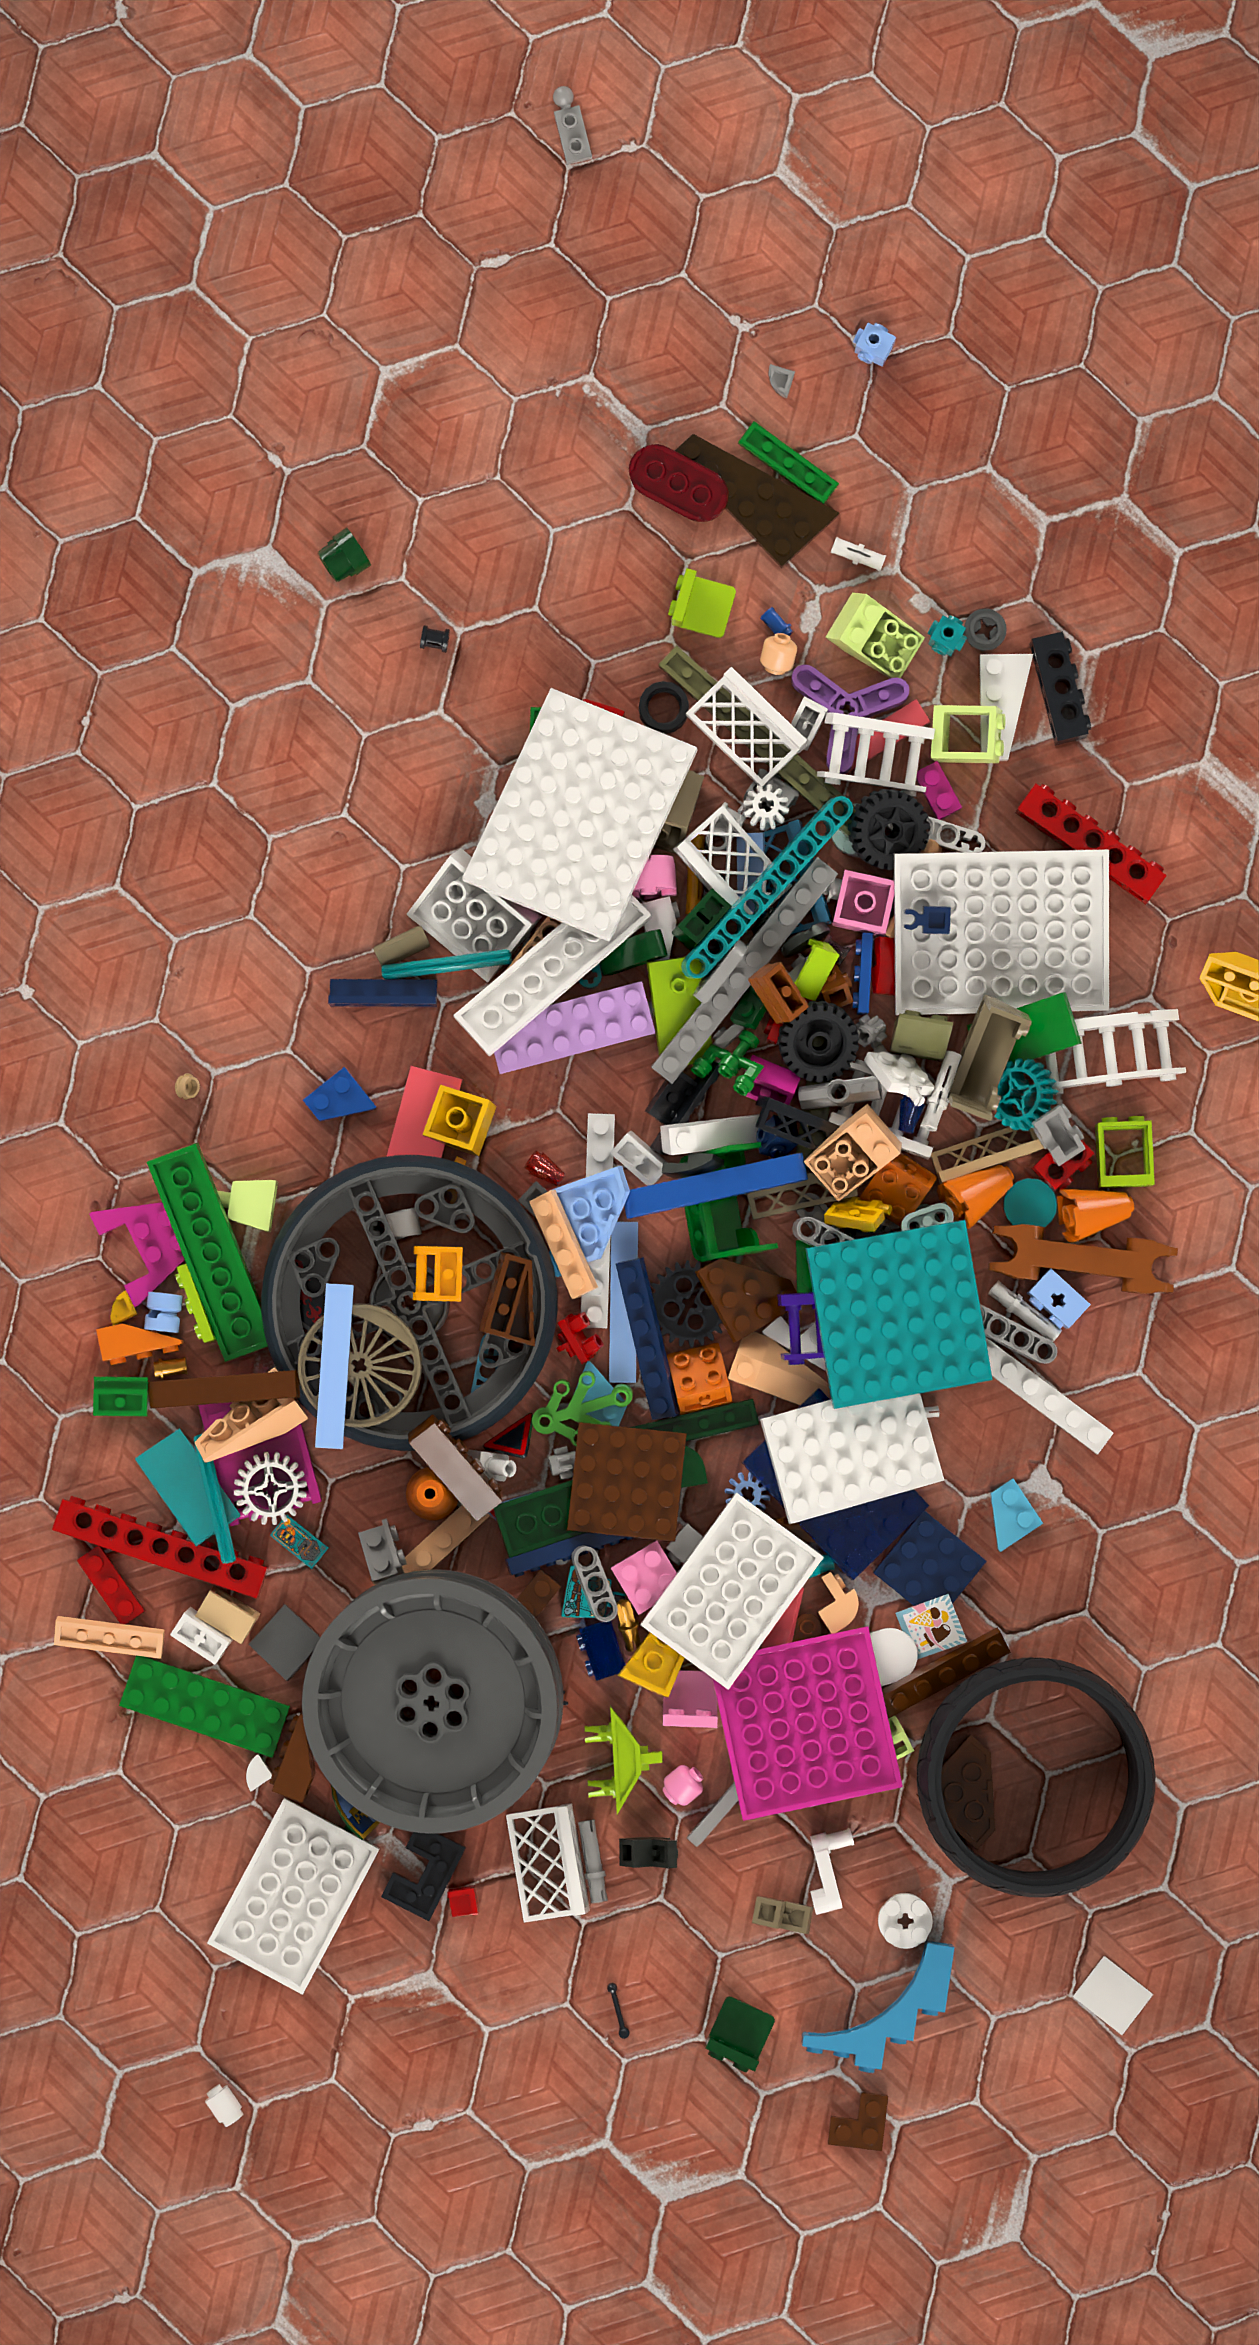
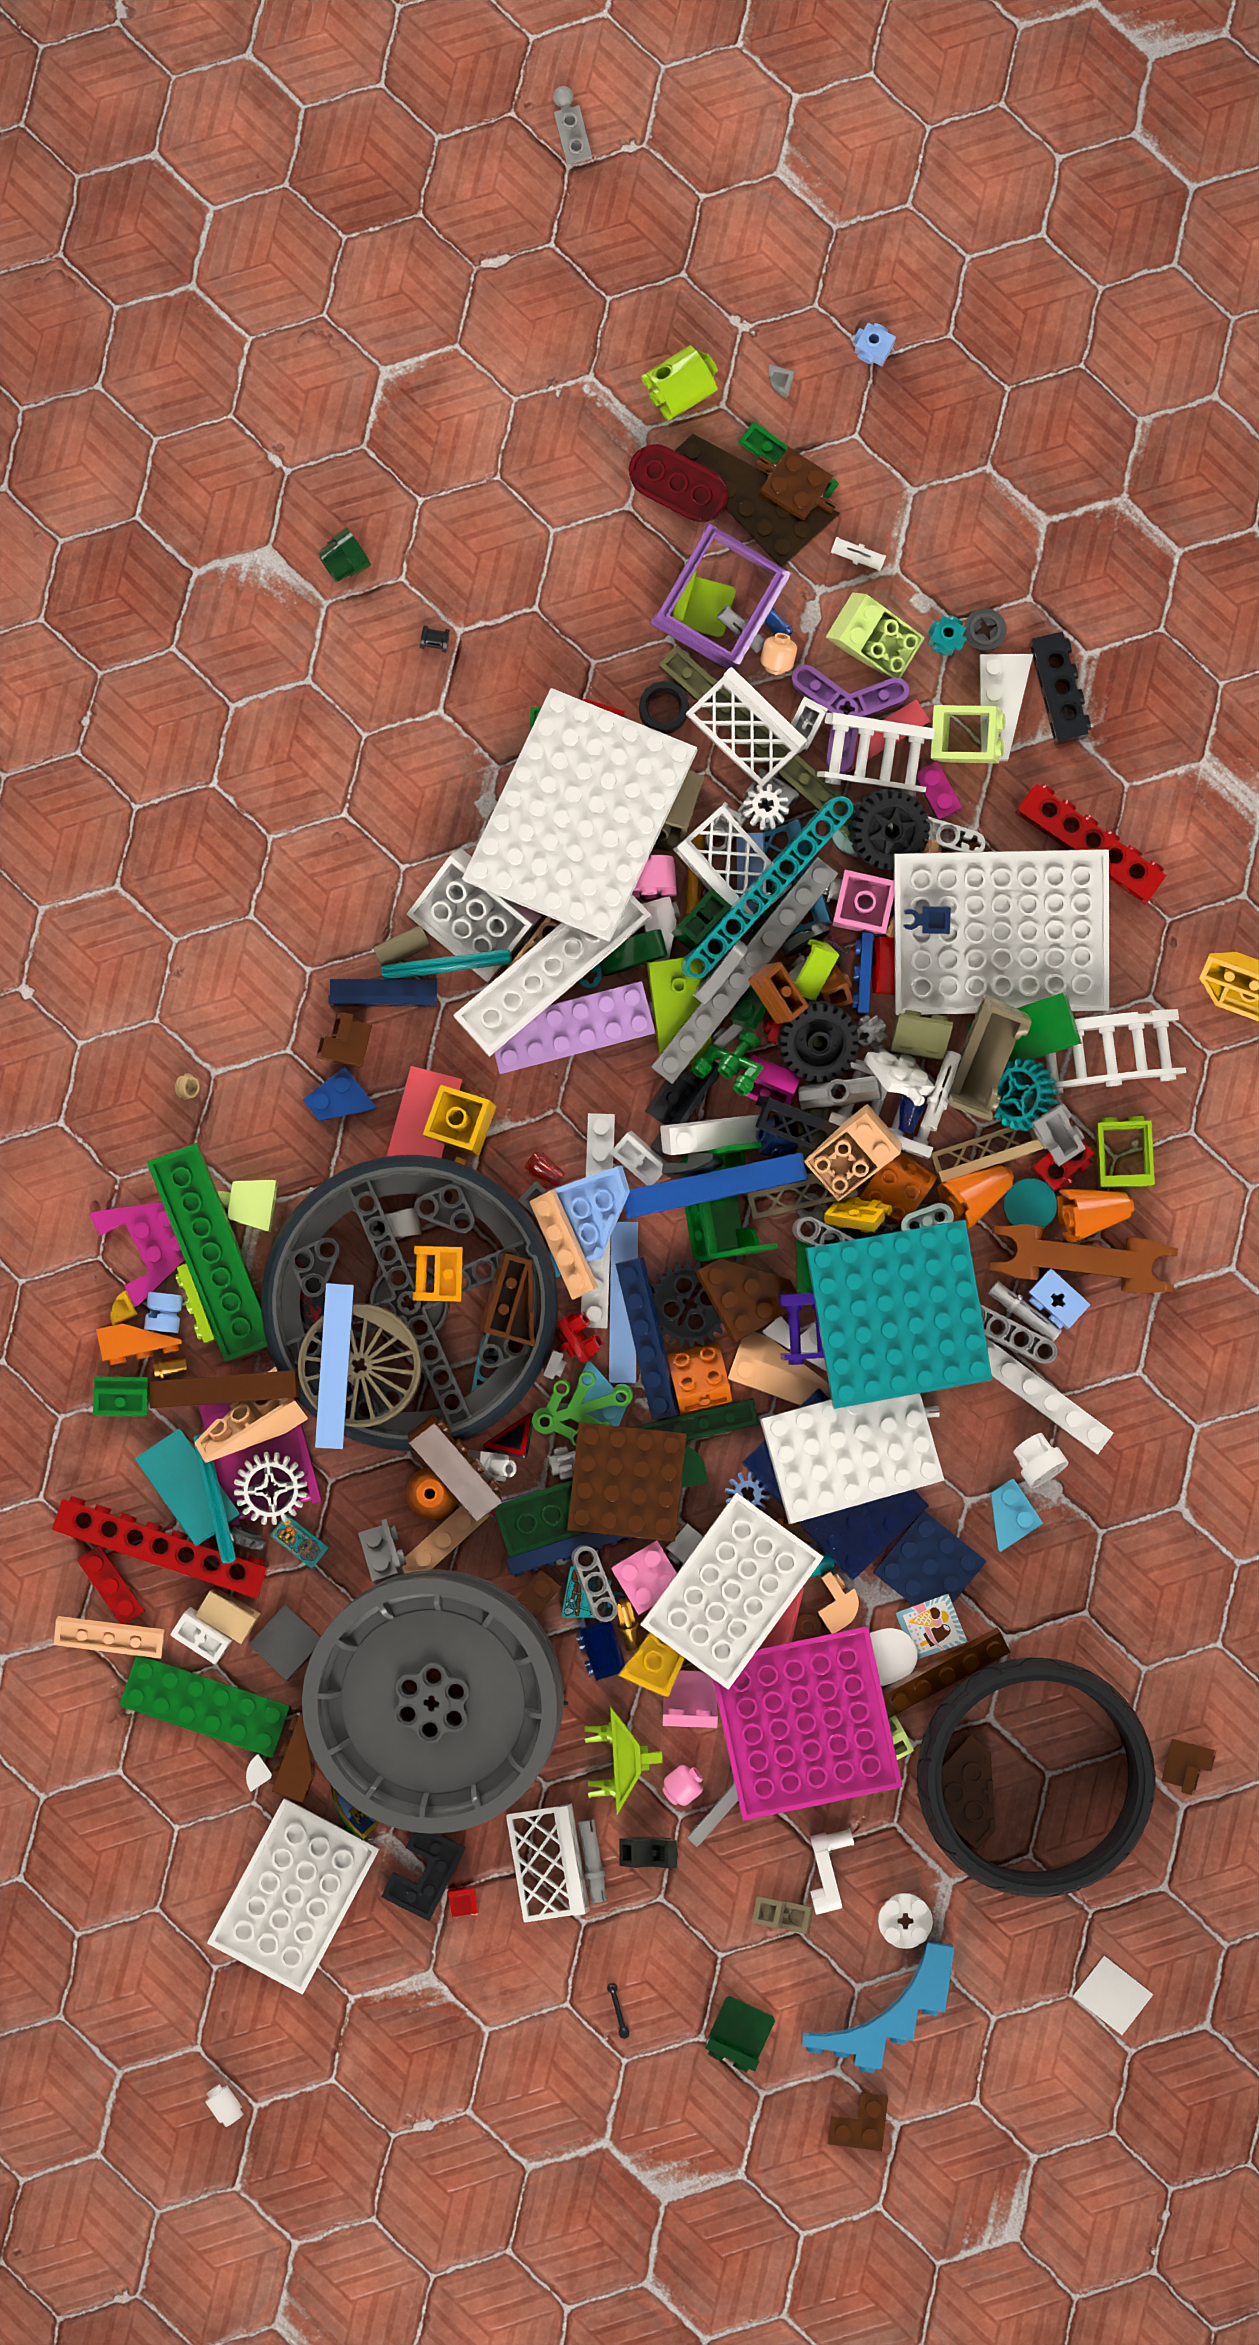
none -> dark grey gear [229,1525,267,1550]
none -> reddish brown plate [316,1012,372,1068]
none -> light grey plate [543,1350,567,1380]
none -> lime cylinder [640,345,718,422]
none -> medium lavender piece [650,523,792,670]
none -> light grey pin [717,605,765,653]
none -> reddish brown plate [755,447,837,521]
none -> white piece [1013,1433,1069,1488]
none -> reddish brown plate [1161,1739,1217,1795]

